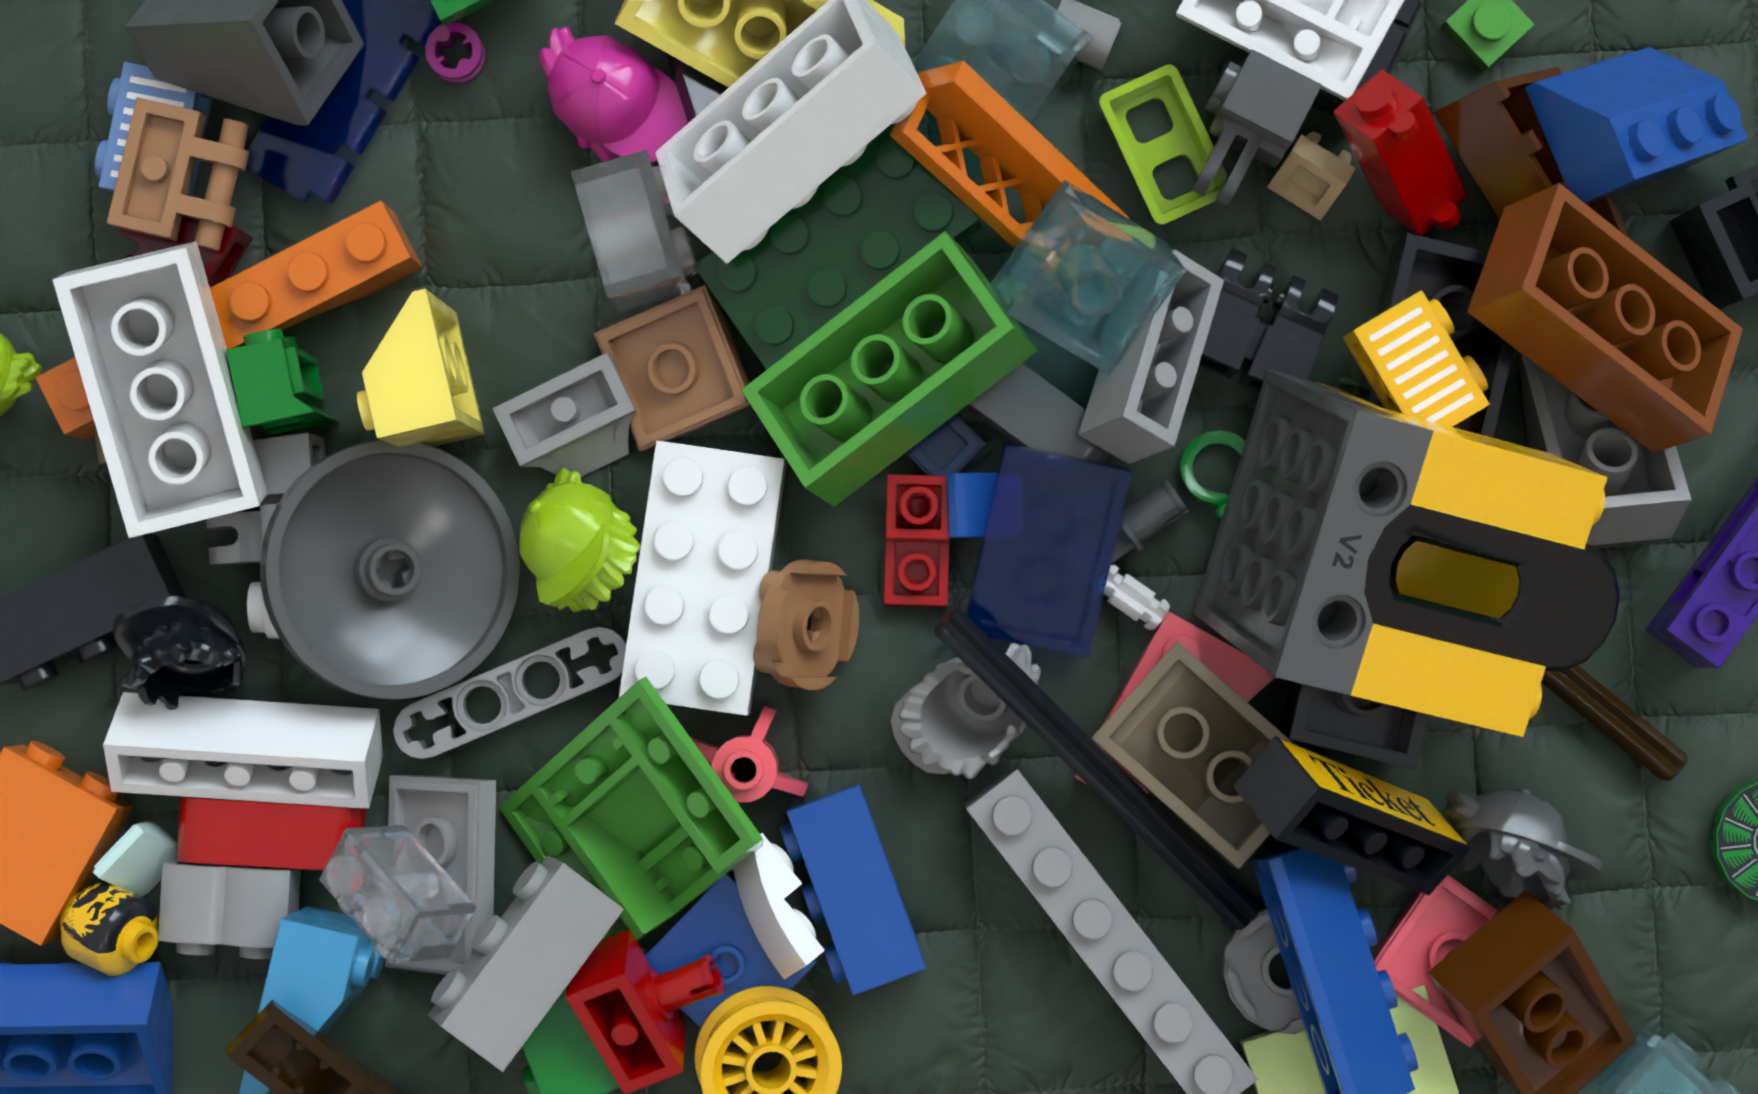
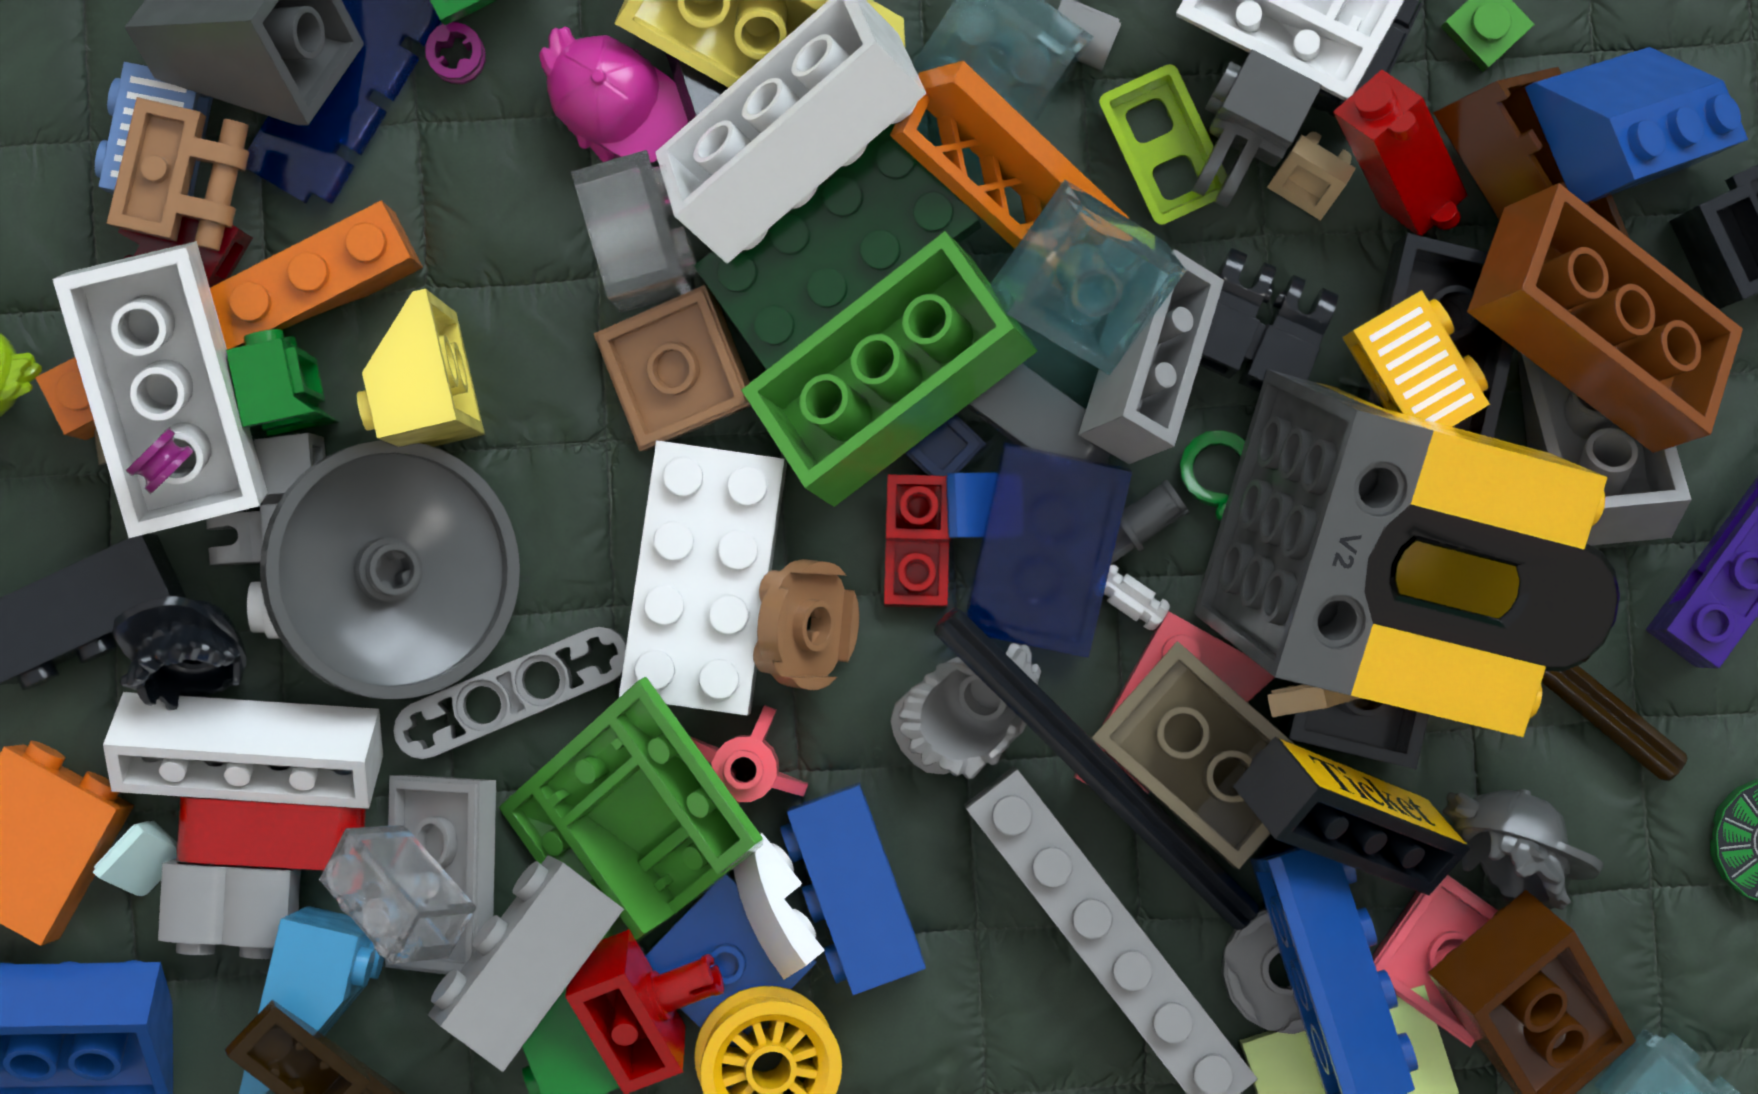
yellow head [60,883,159,976] -> none
light grey slope [492,353,637,477] -> none
lime hair [519,467,641,612] -> none
none -> magenta bush [125,427,194,494]
none -> tan tile [1267,684,1359,717]

